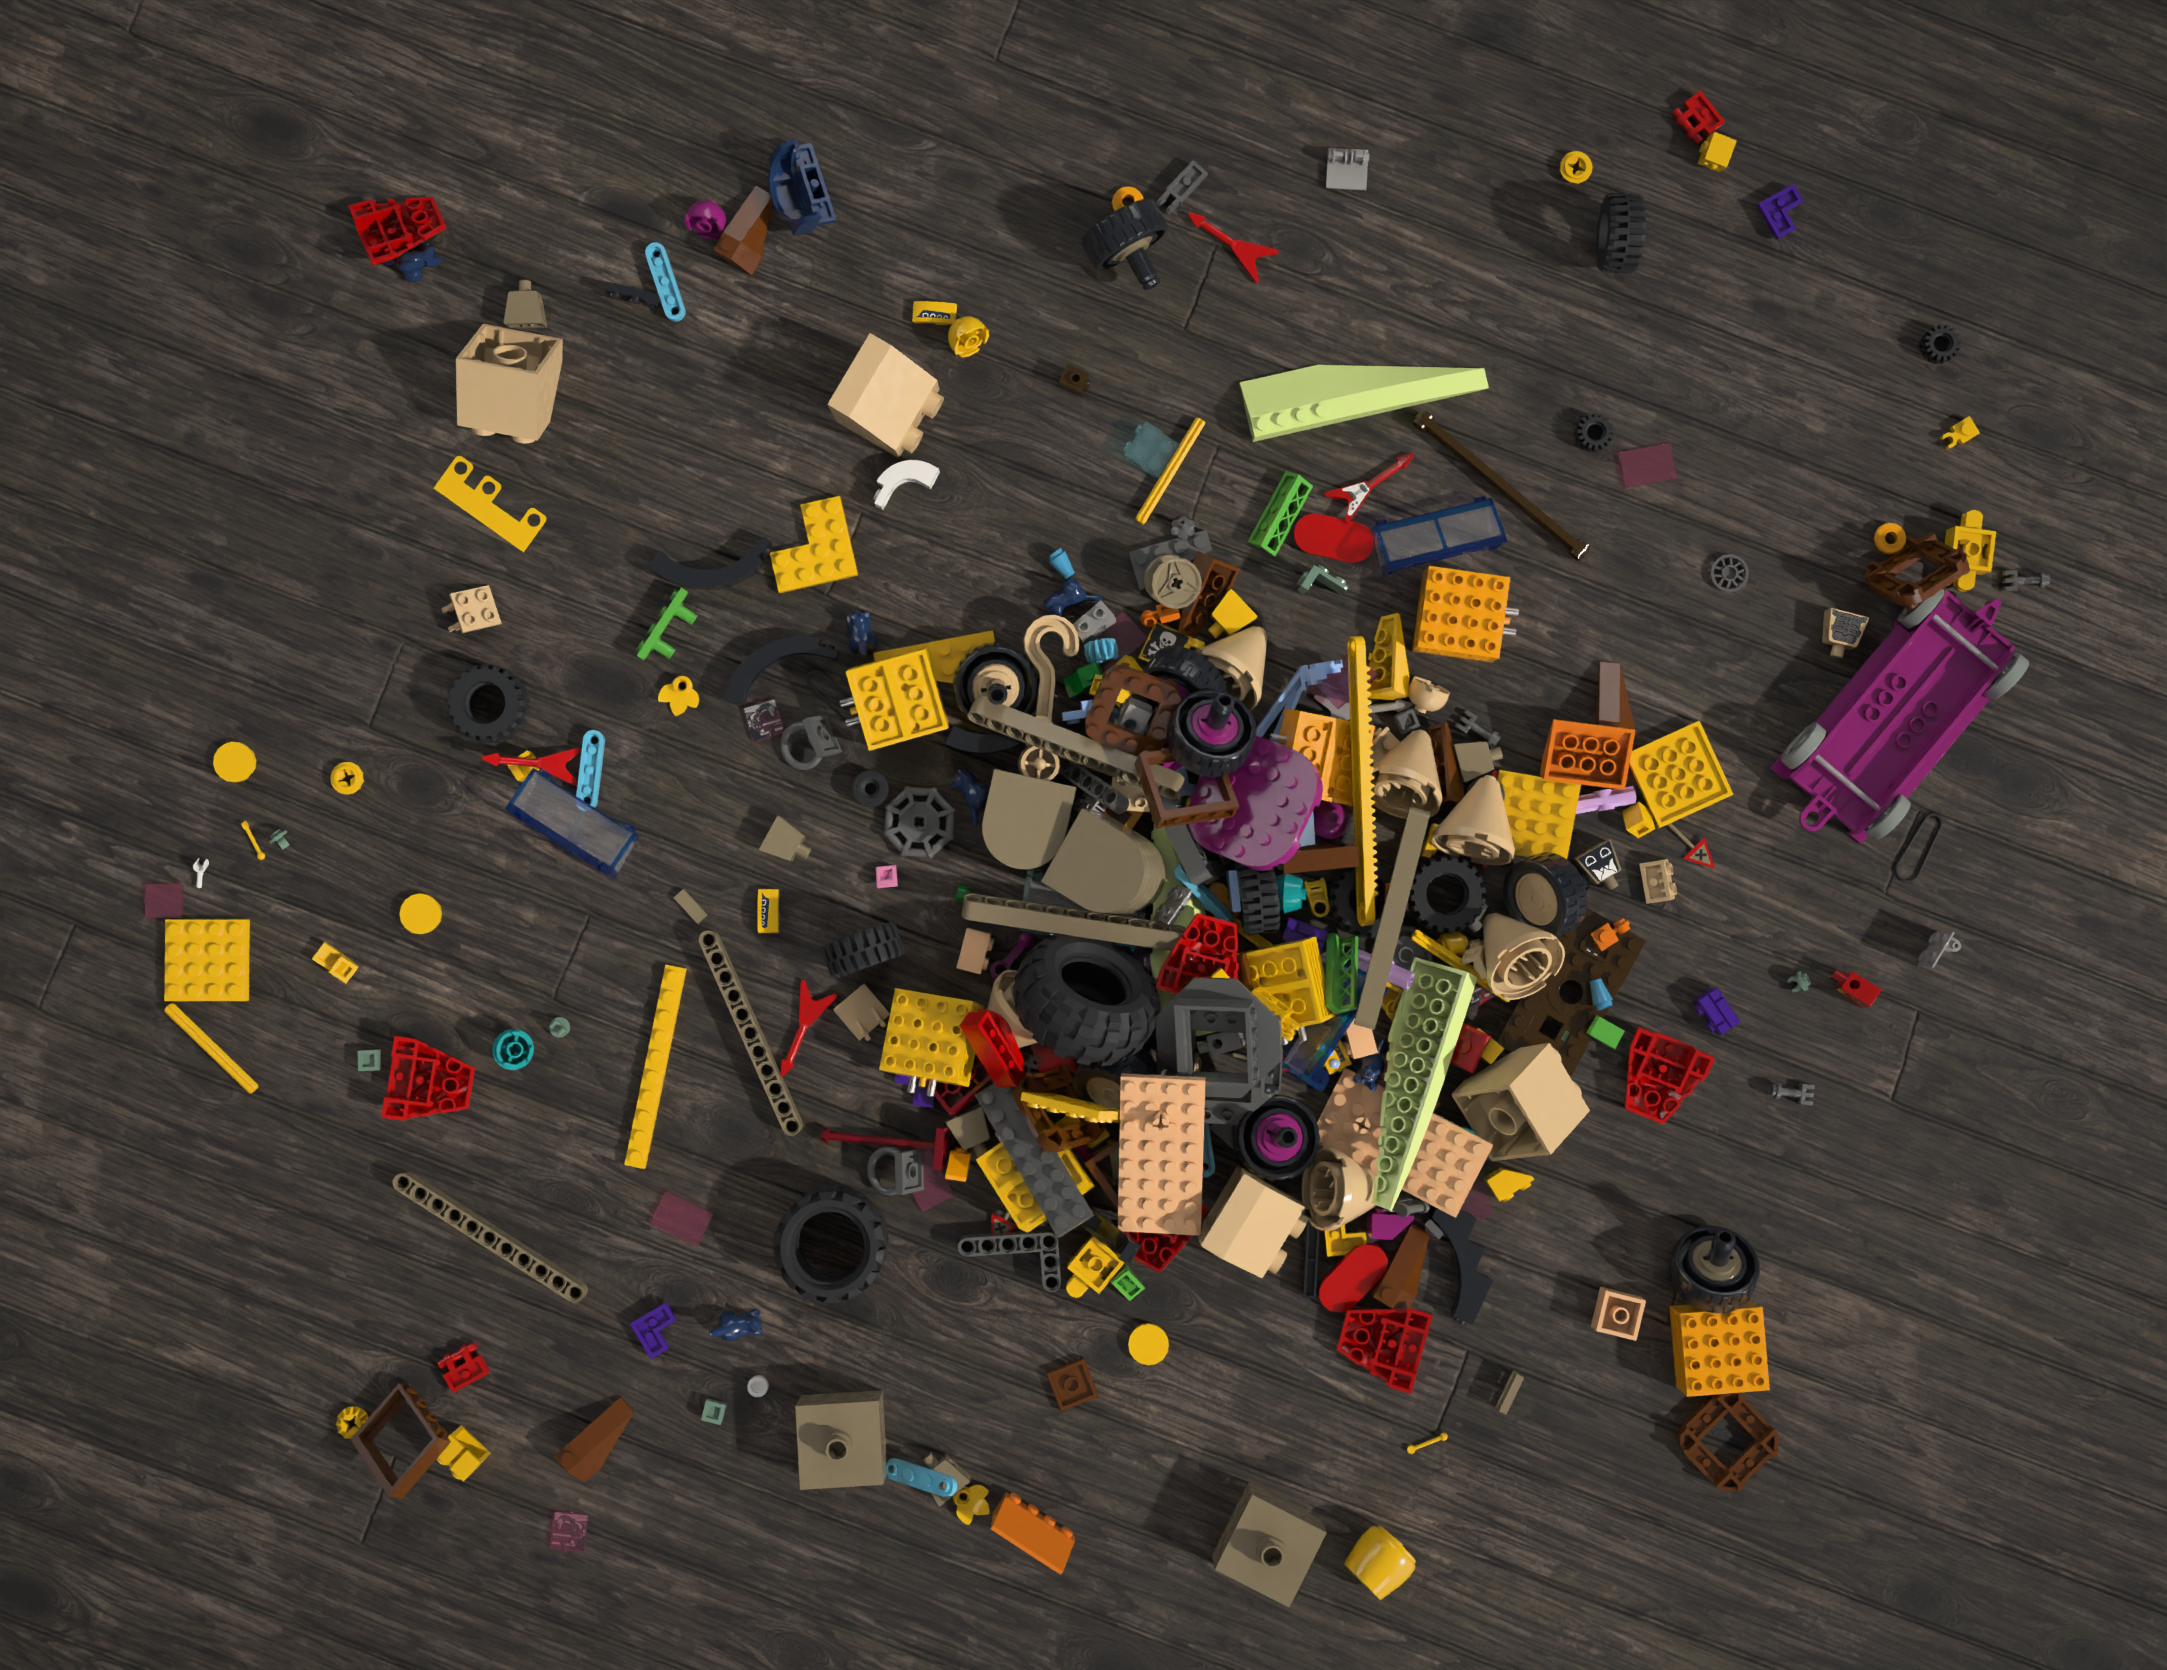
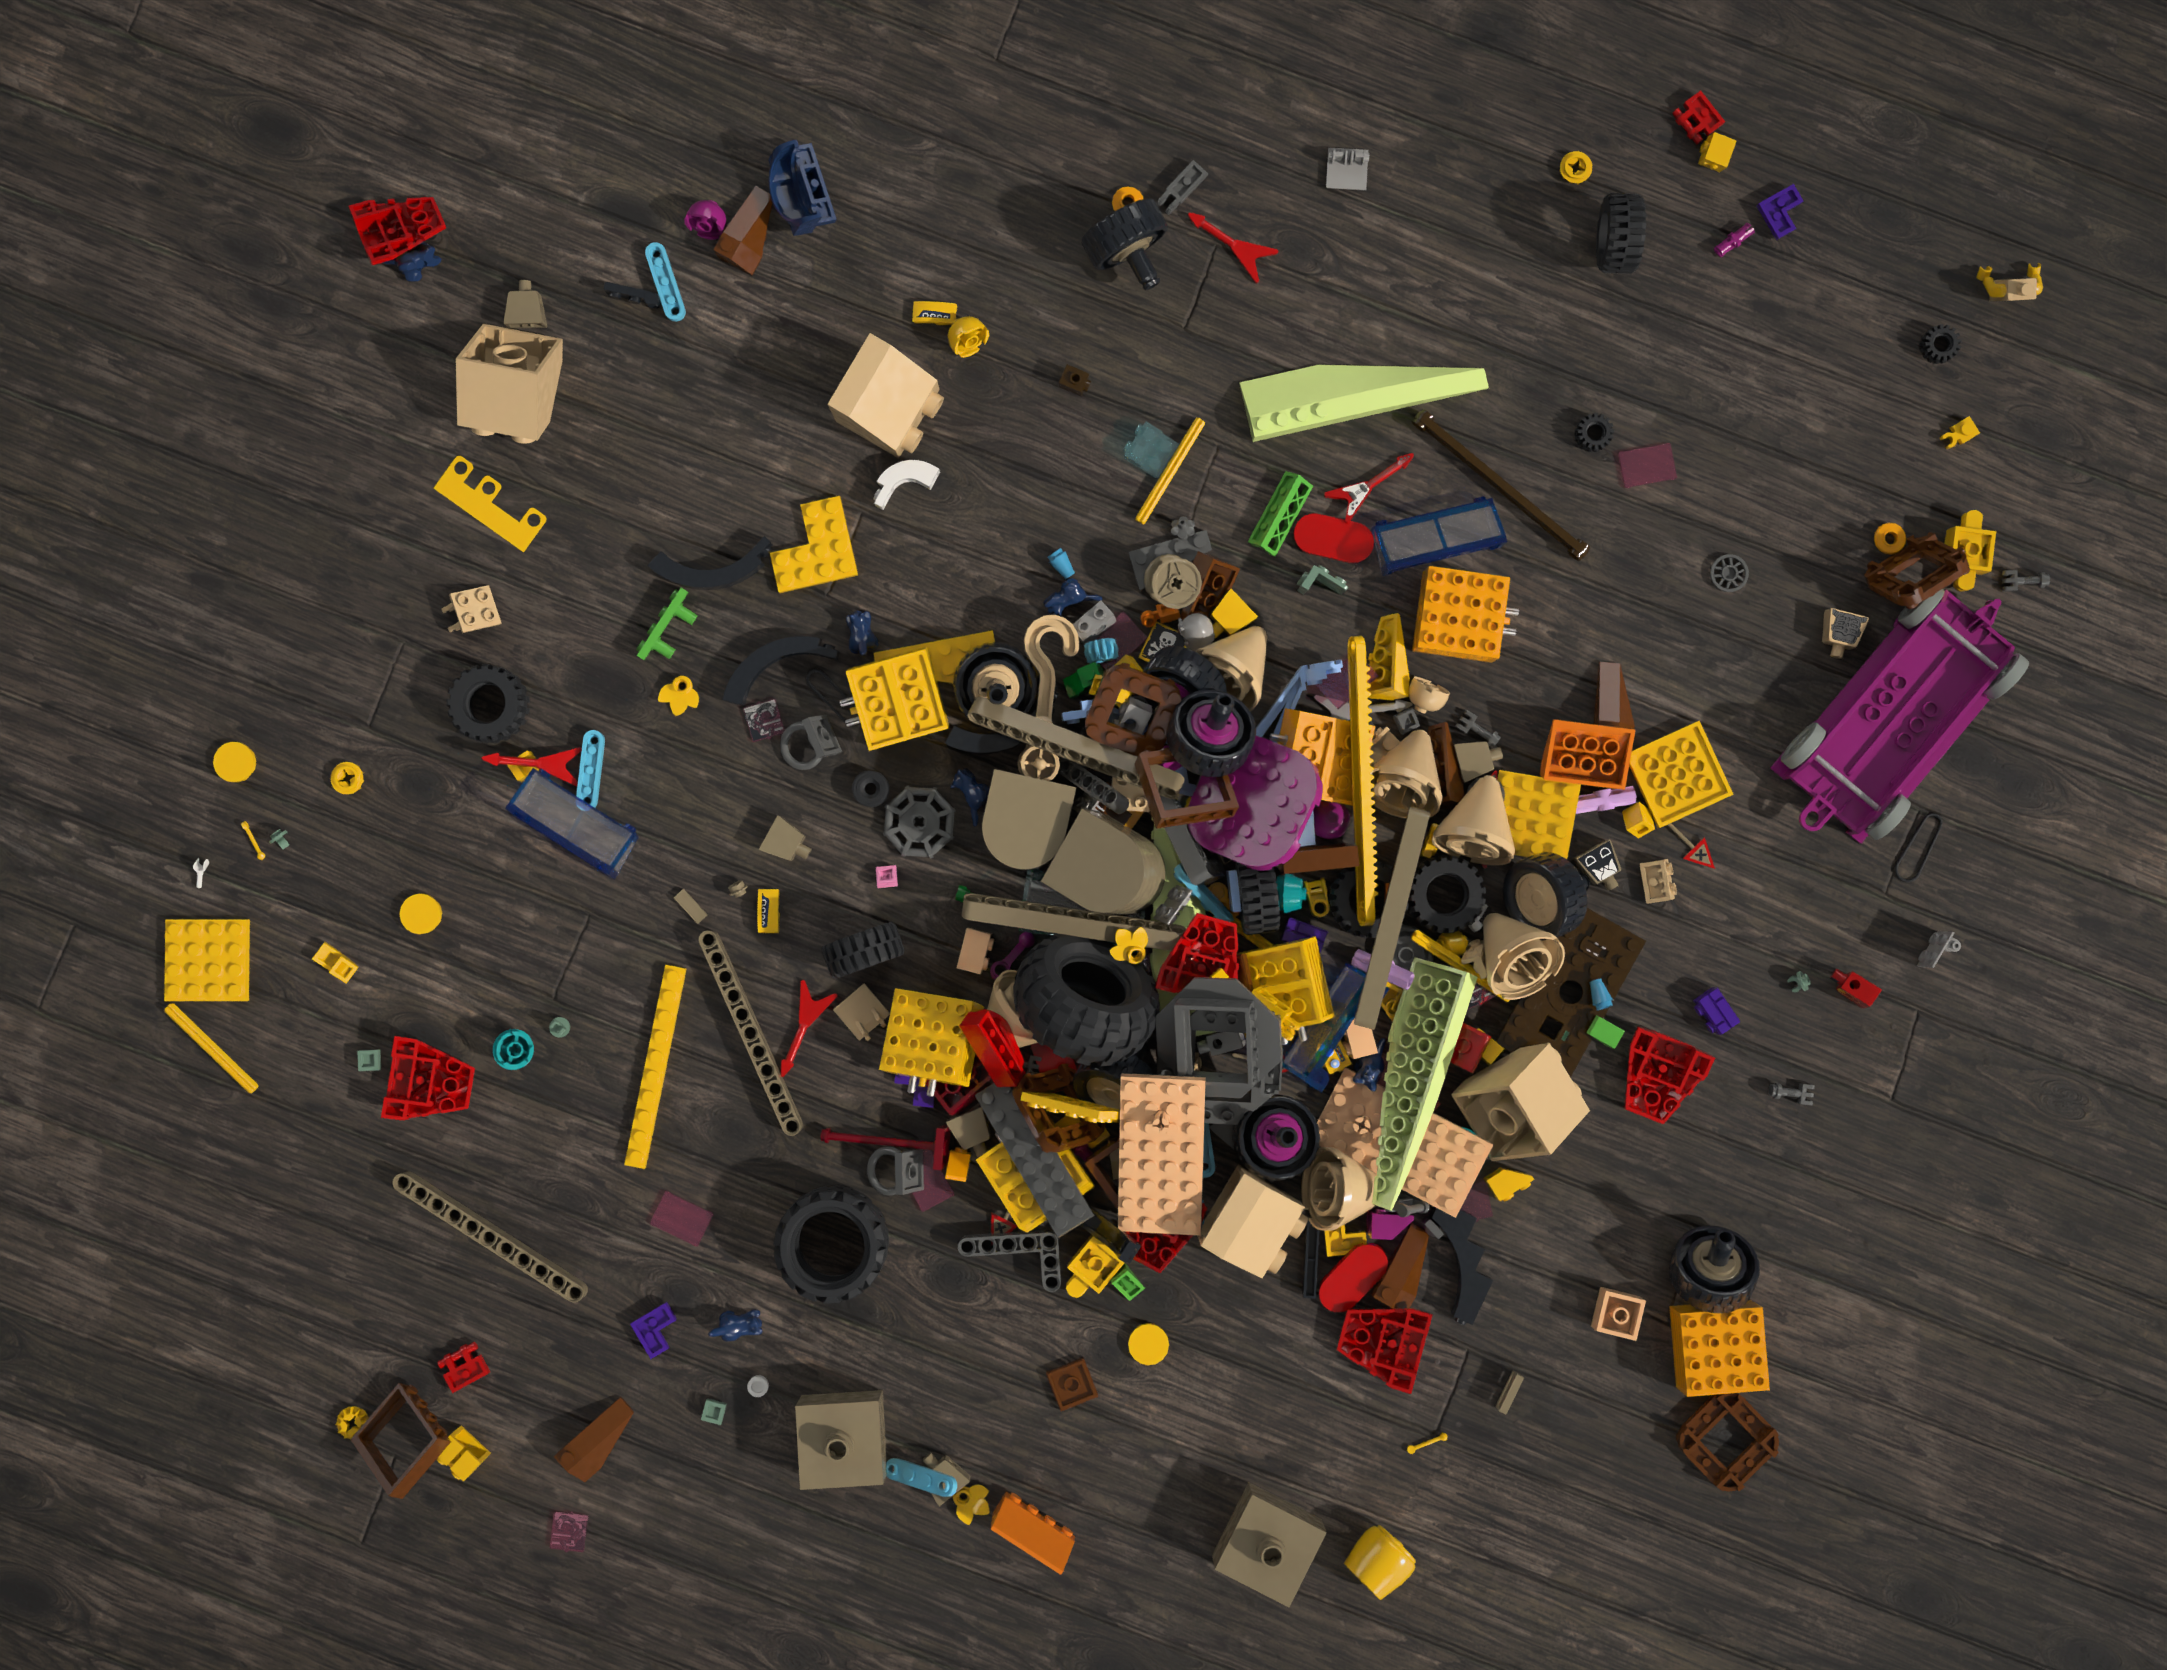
clear pink piece [143,884,185,918] -> none
bright green fence [1325,932,1359,1015] -> none
orange plate [1589,918,1630,951] -> none
none -> dark tan plate [728,880,747,898]
none -> yellow plate [1109,927,1148,964]
none -> light grey helmet [1178,613,1215,651]
none -> magenta pin [1714,223,1754,257]
none -> torso [1977,263,2043,301]

